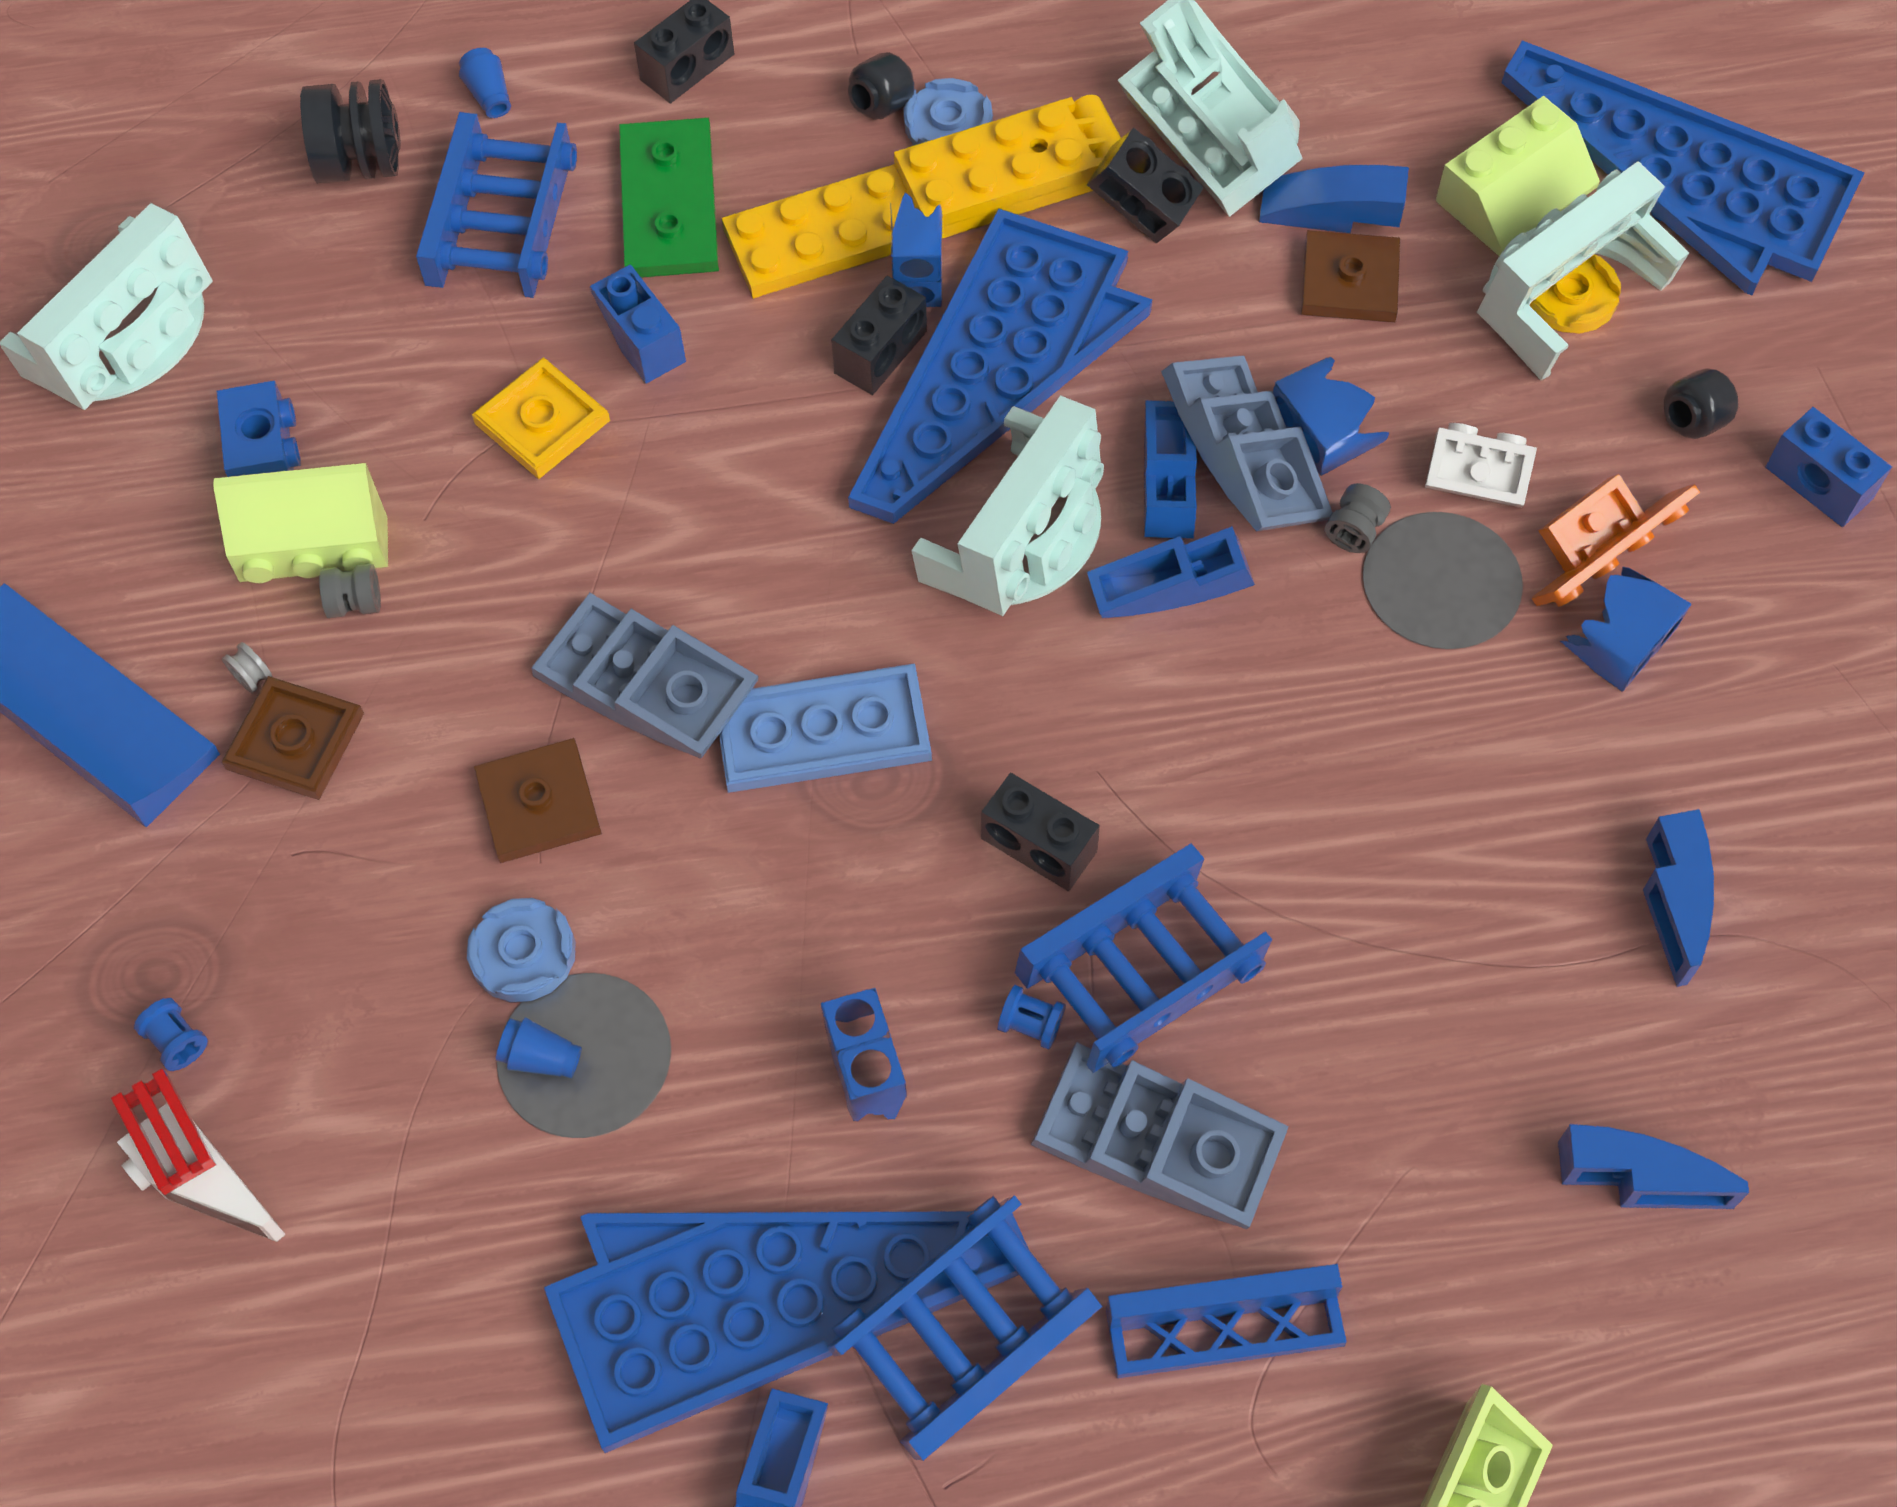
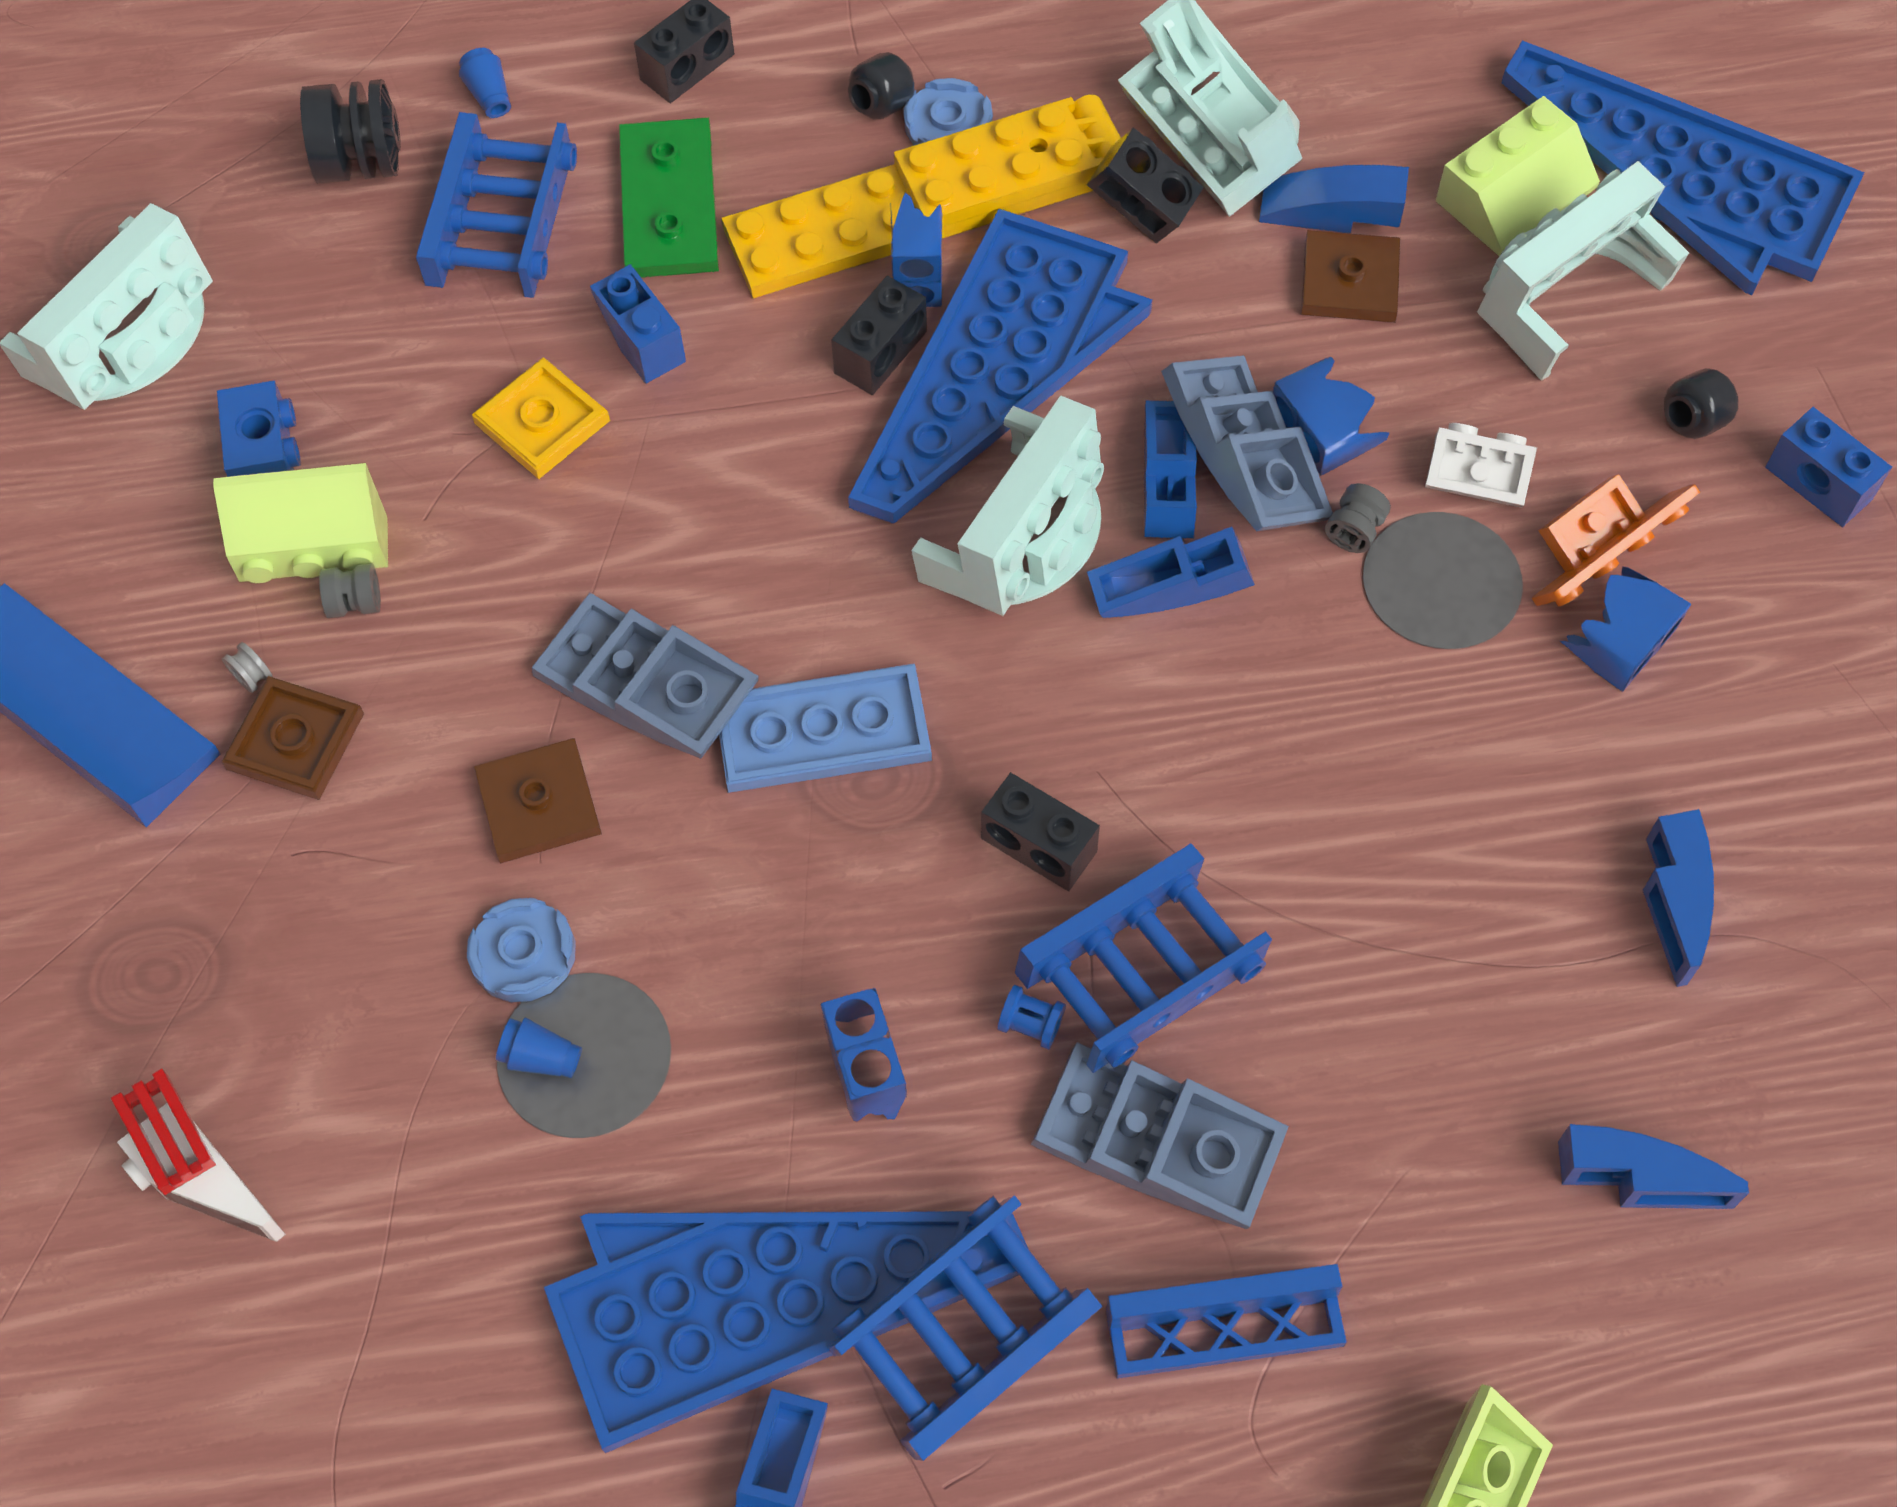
blue bush [134,998,208,1071] -> none
yellow tile [1529,254,1621,334] -> none

